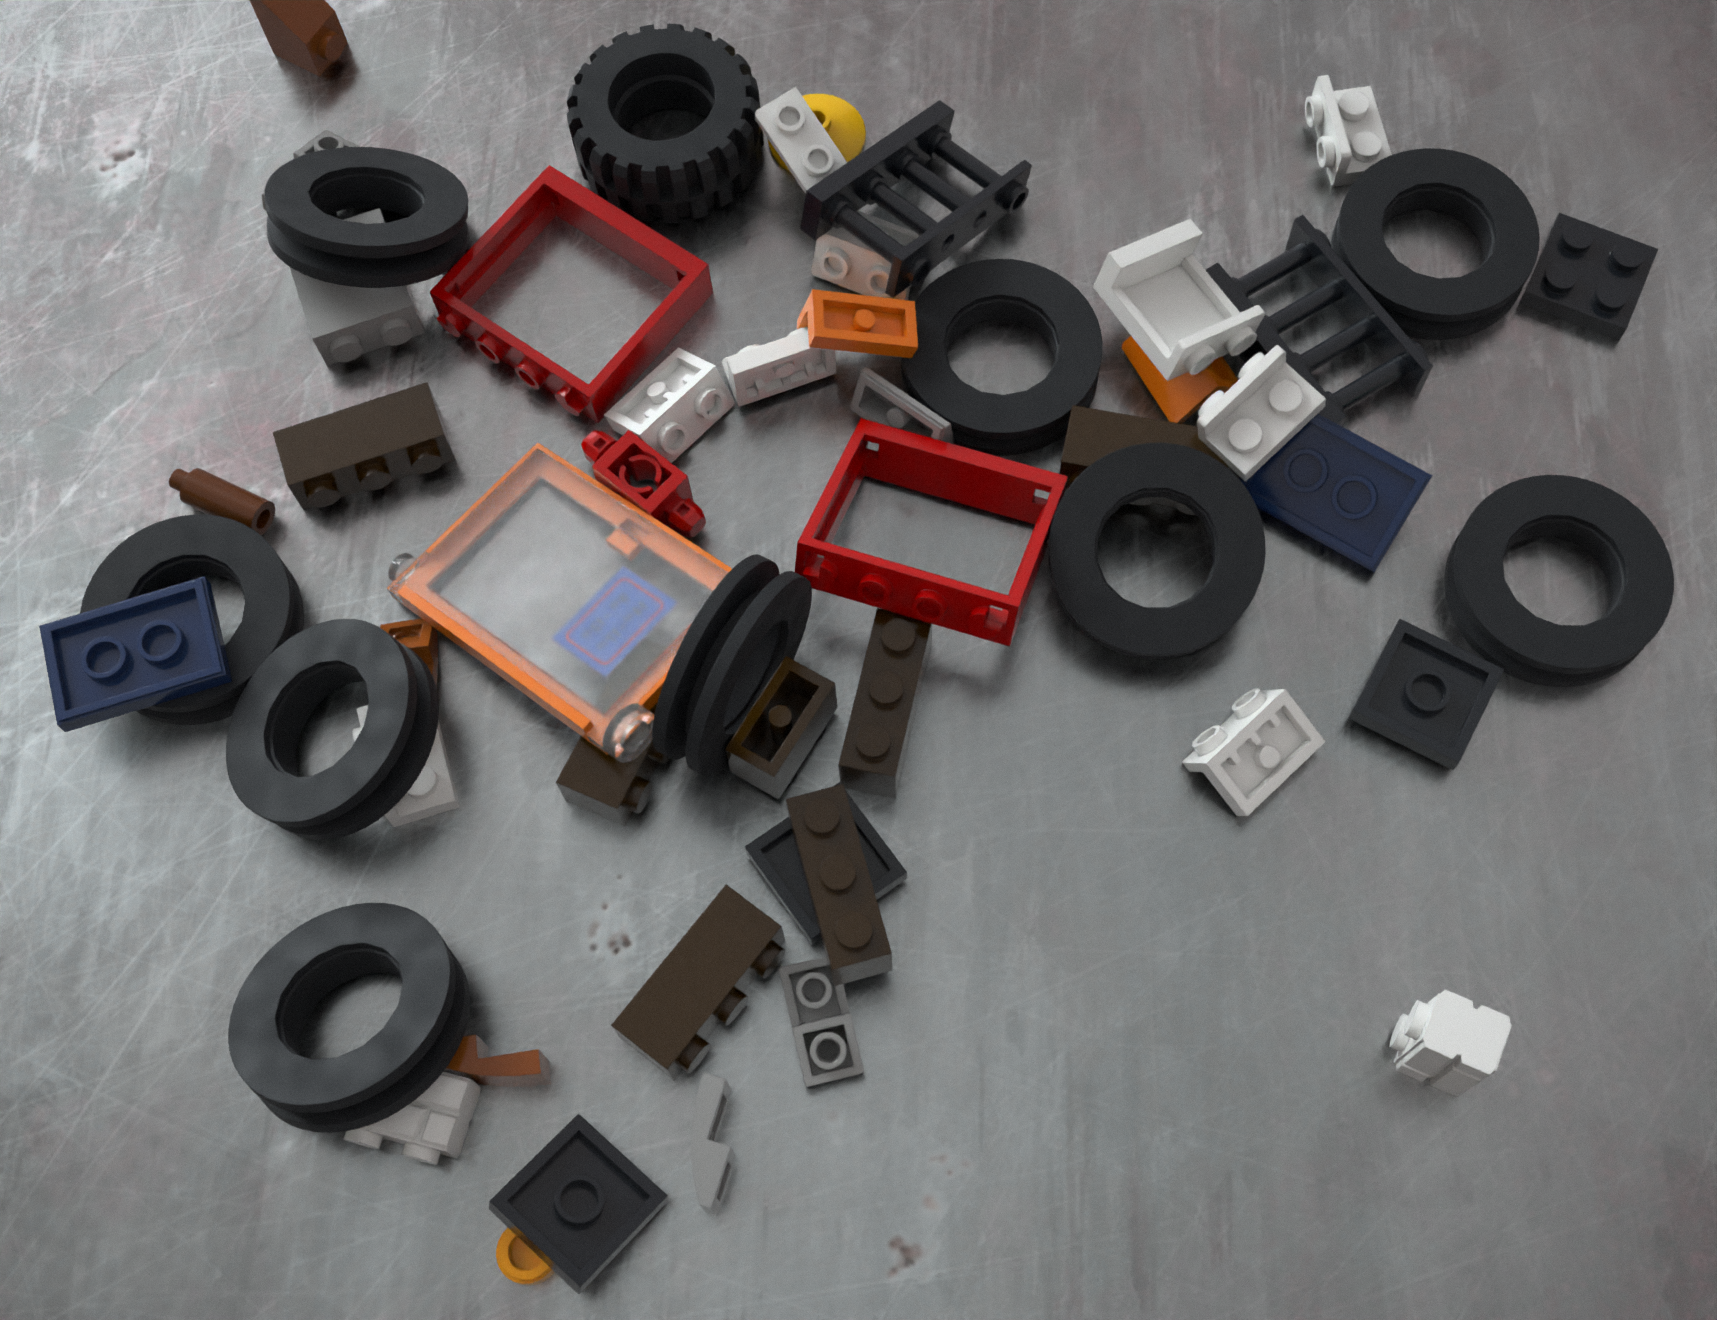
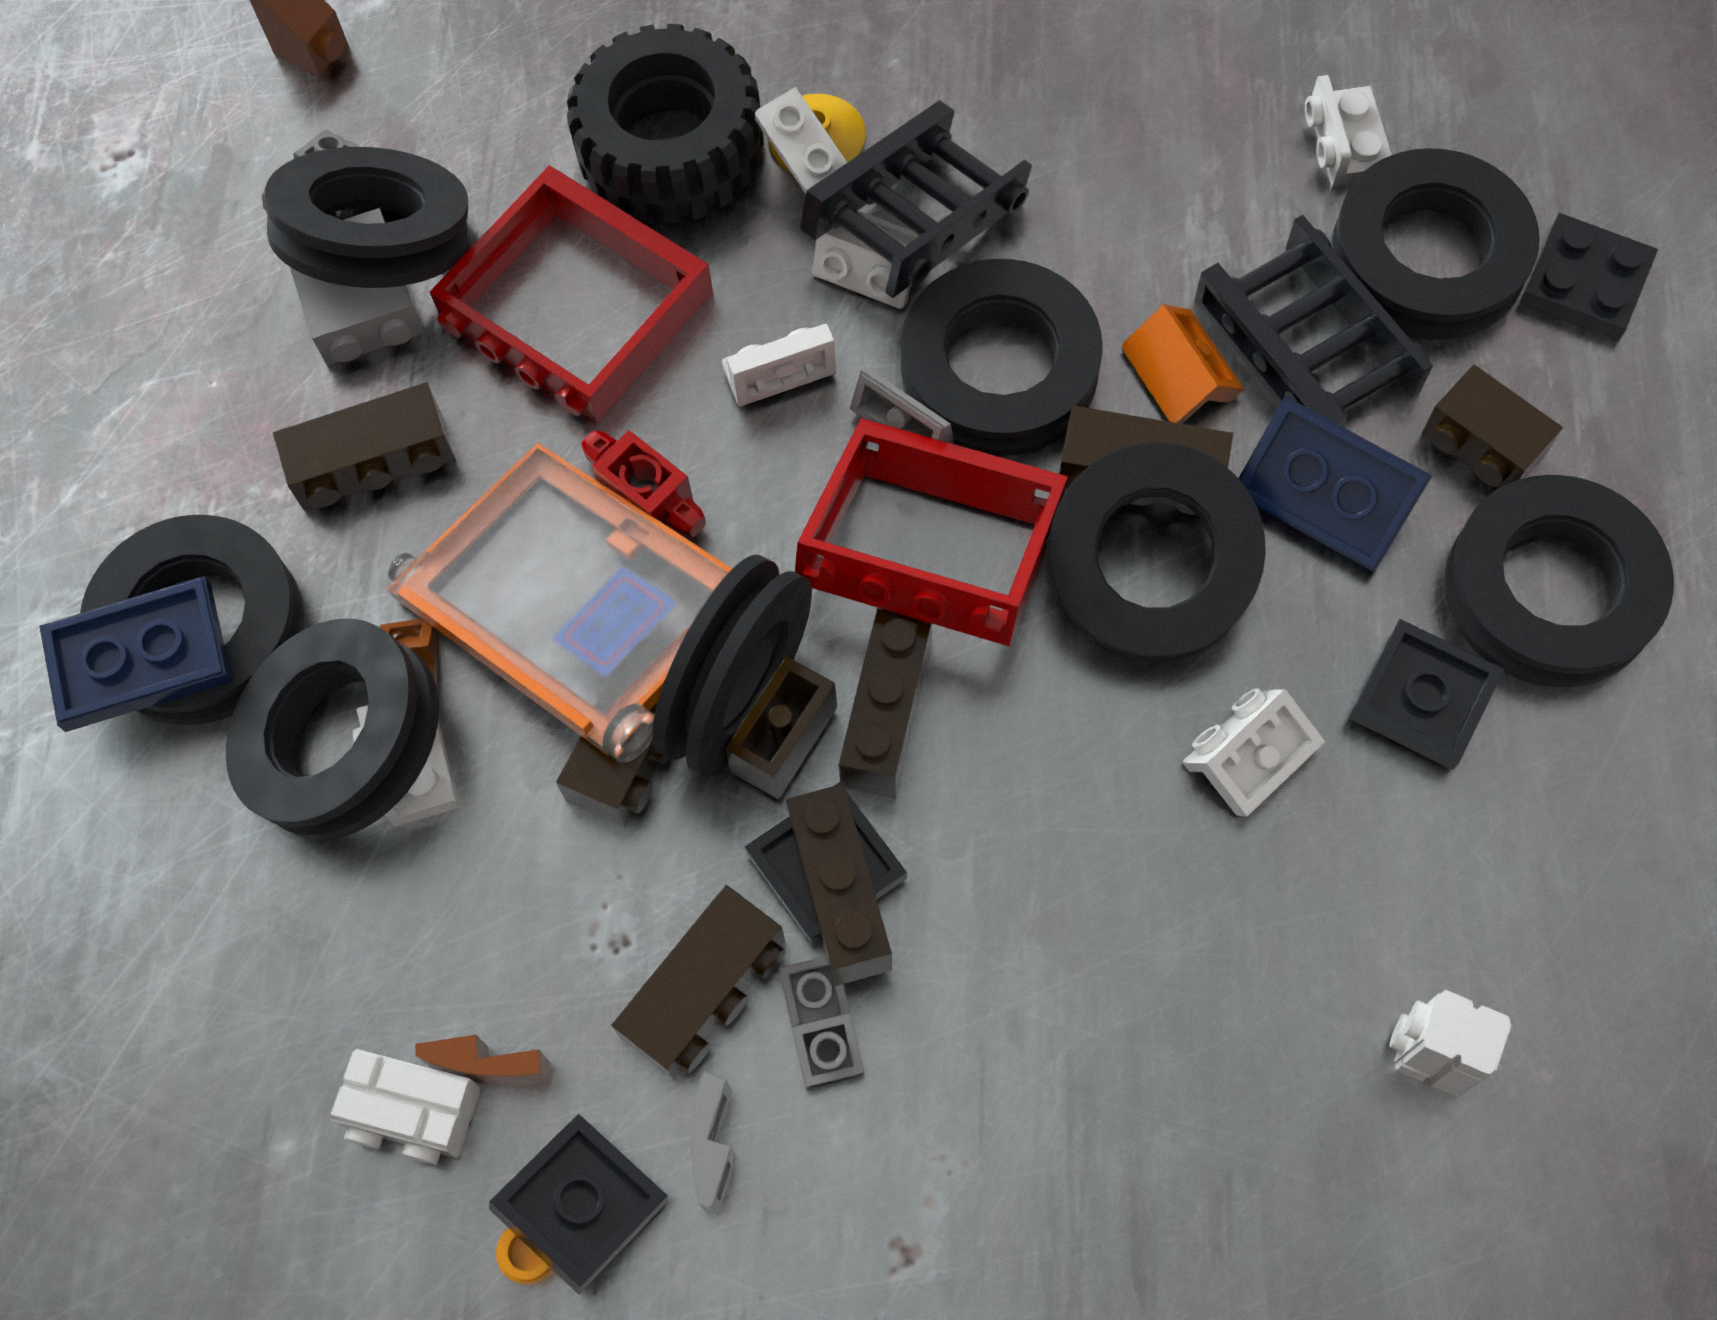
reddish brown cylinder [169,468,275,536] -> none
black tyre [228,903,470,1133] -> none
white bracket [604,347,735,463] -> none
orange panel [797,289,918,358] -> none
white panel [1093,218,1266,381] -> none
white bracket [1197,345,1326,482] -> none
none -> dark brown brick [1422,364,1563,488]

